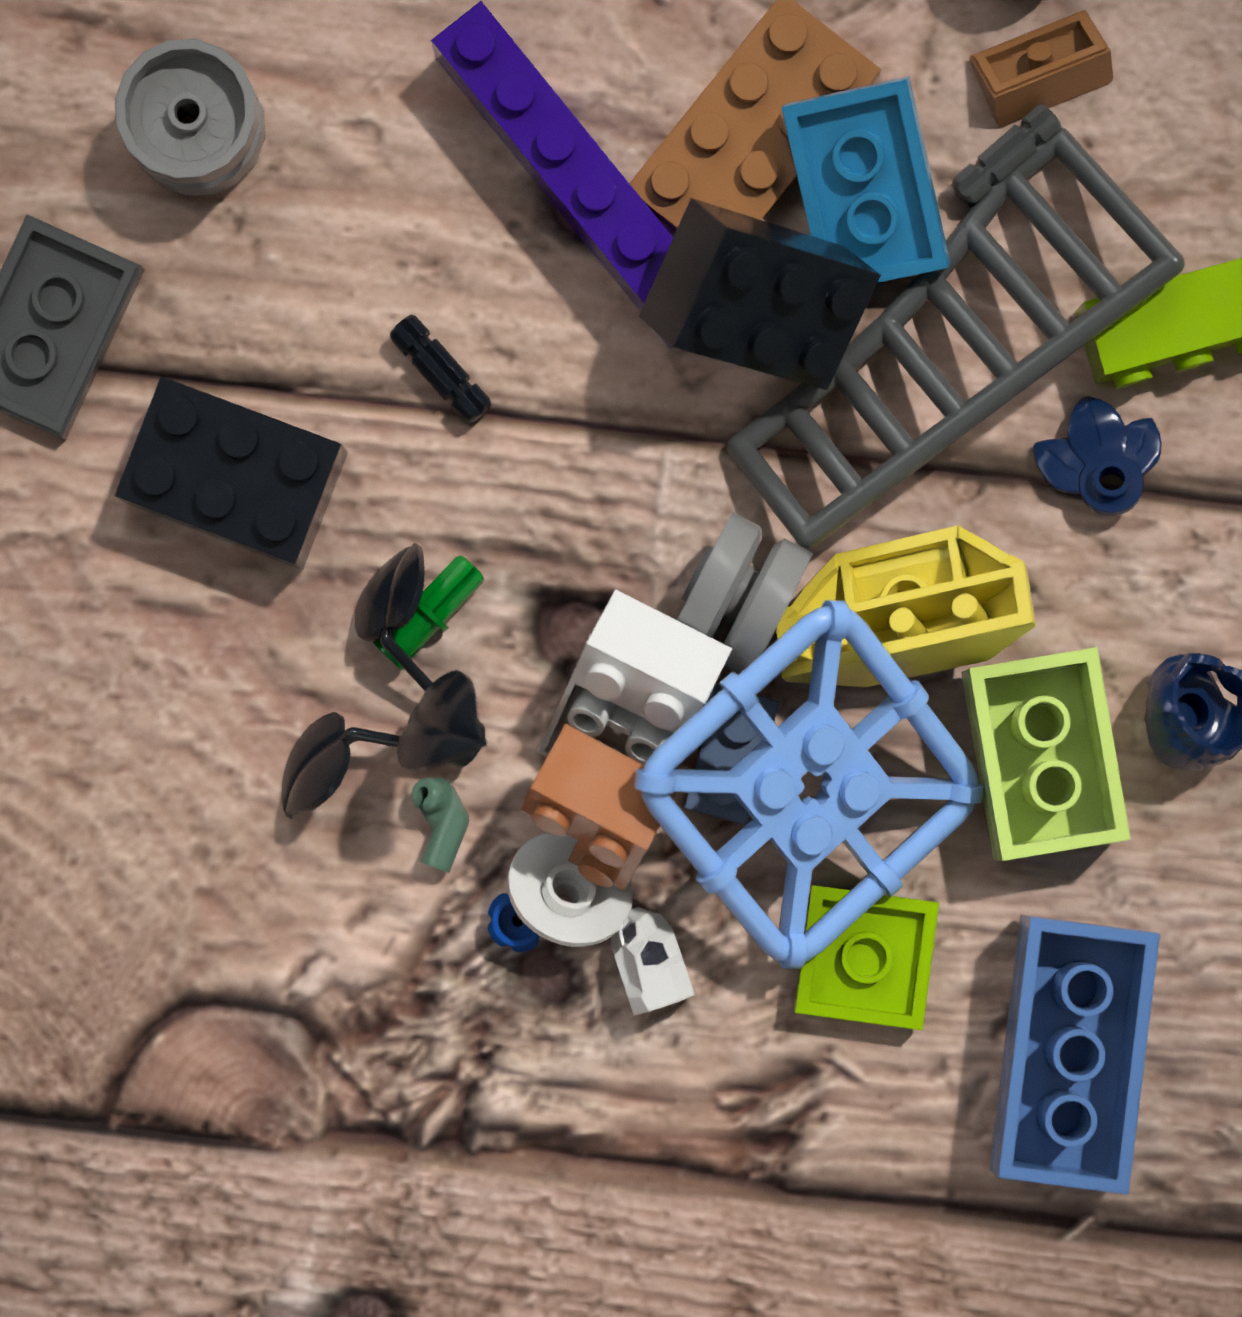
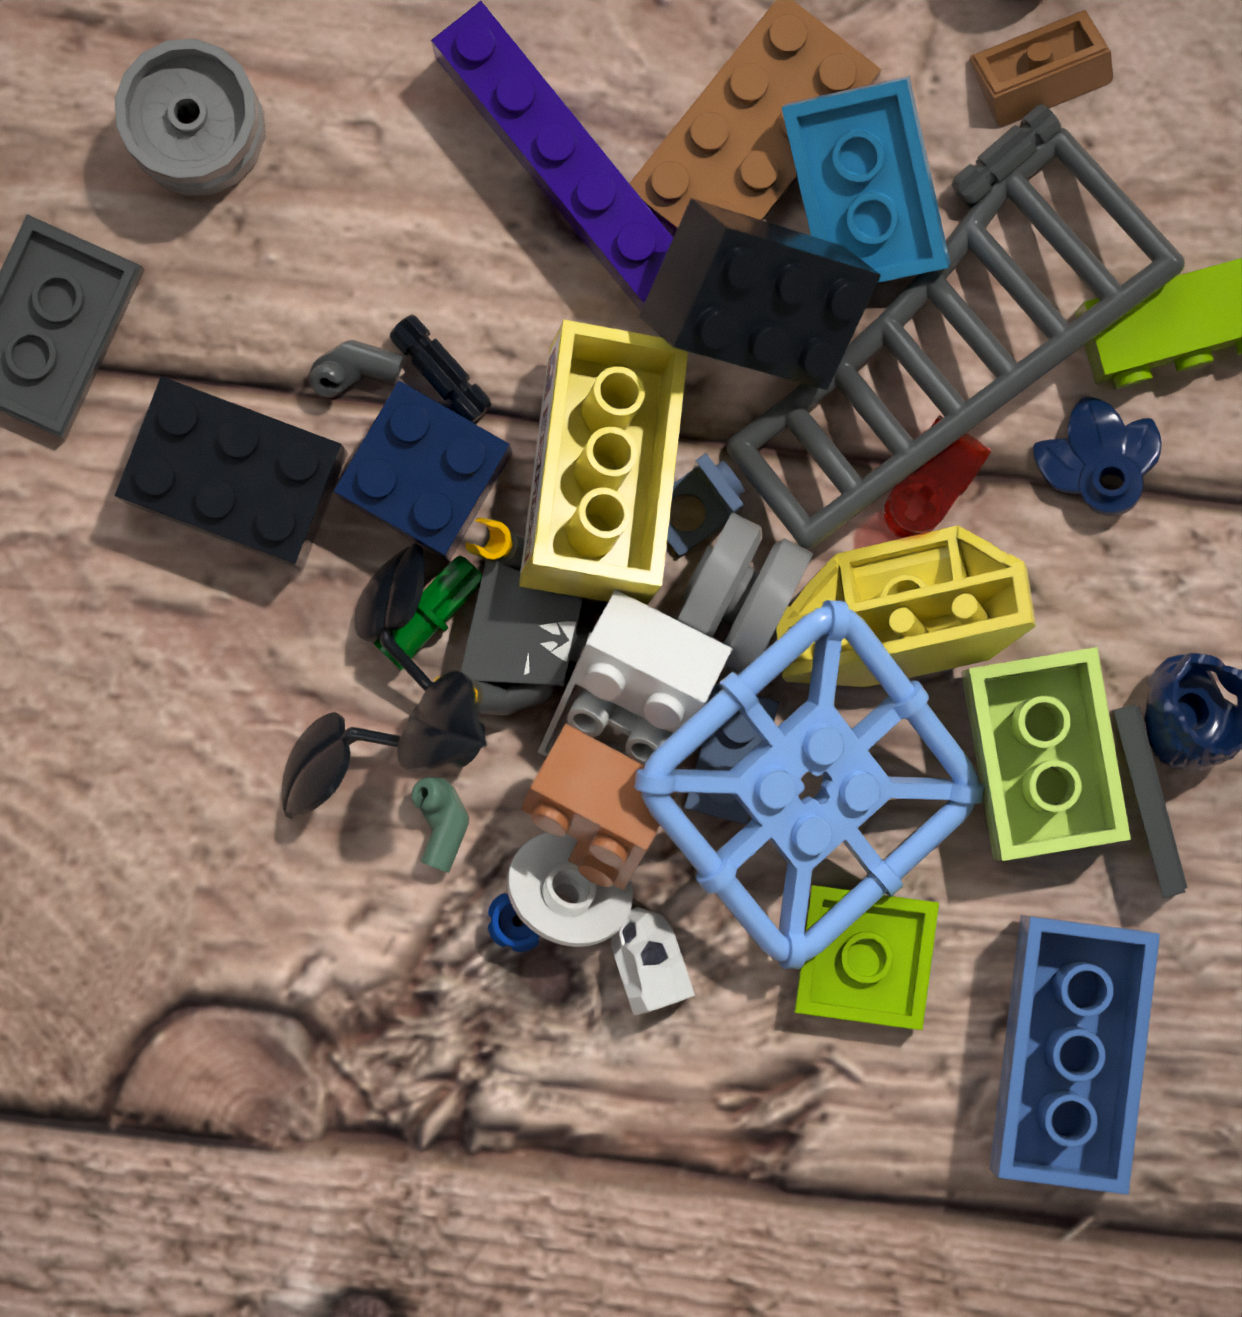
none -> dark grey arm [310,340,404,397]
none -> dark blue brick [334,380,513,562]
none -> dark grey torso [434,517,594,716]
none -> light yellow brick [519,319,688,605]
none -> sand blue bracket [667,453,745,556]
none -> clear red piece [883,415,992,538]
none -> dark grey tile [1113,704,1188,898]

